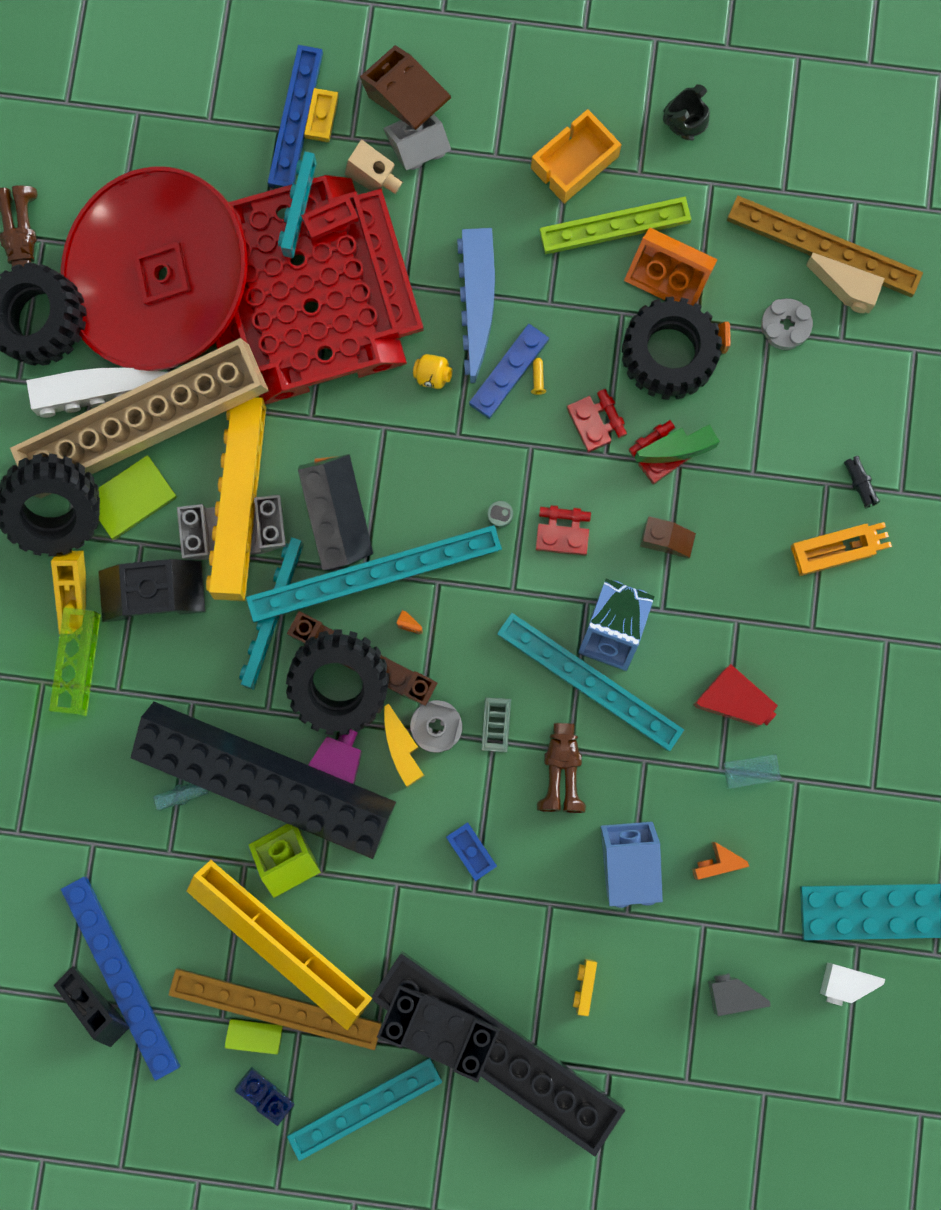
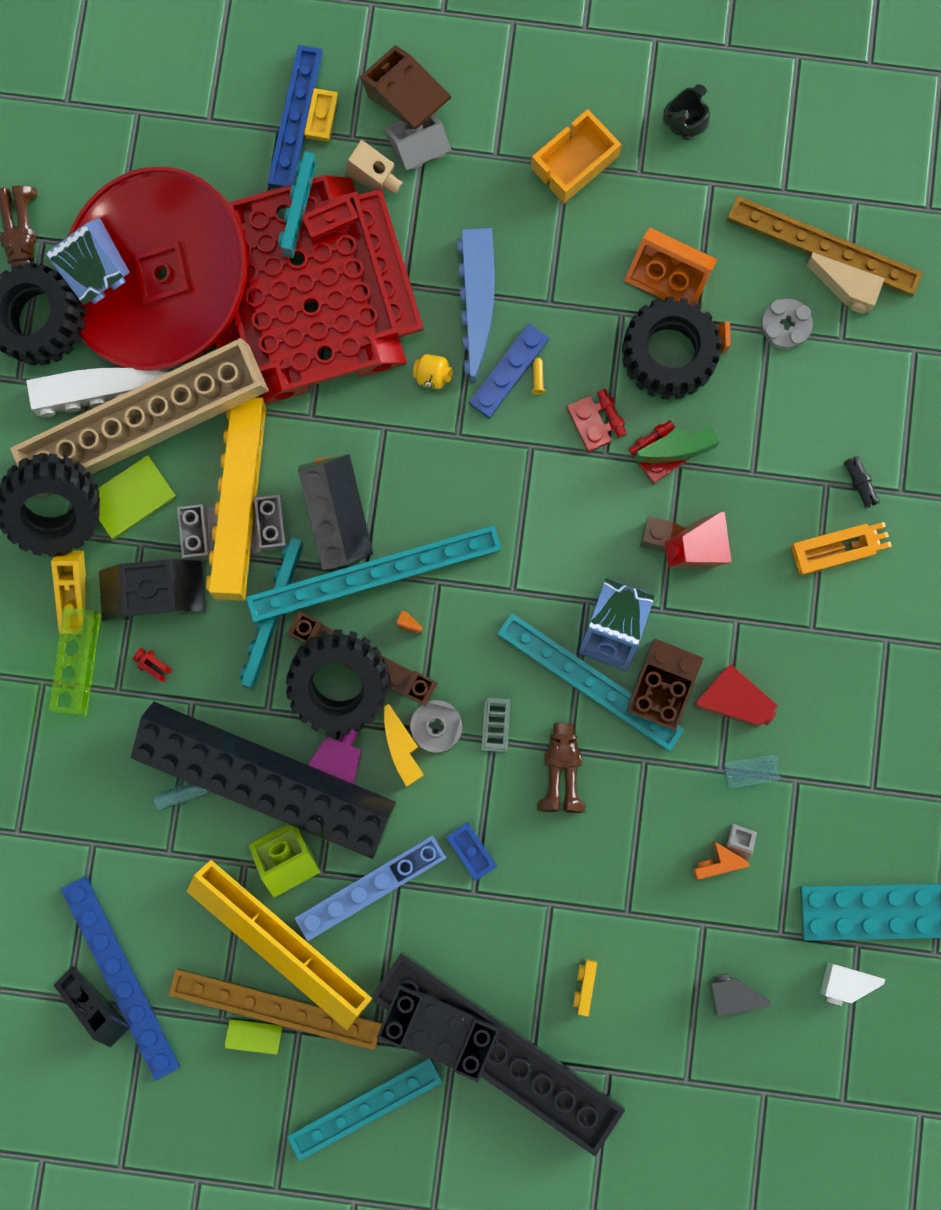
clear blue slope [234,1067,295,1126] -> none
tile [488,501,513,528] -> none
red plate [536,505,591,556] -> none
lime plate [539,196,692,255] -> none
medium blue slope [601,822,663,908] -> none
none -> slope [45,218,130,305]
none -> red arm [132,648,173,683]
none -> medium blue slope [295,836,446,941]
none -> reddish brown slope [626,639,704,731]
none -> slope [665,512,731,568]
none -> light grey slope [726,823,757,861]

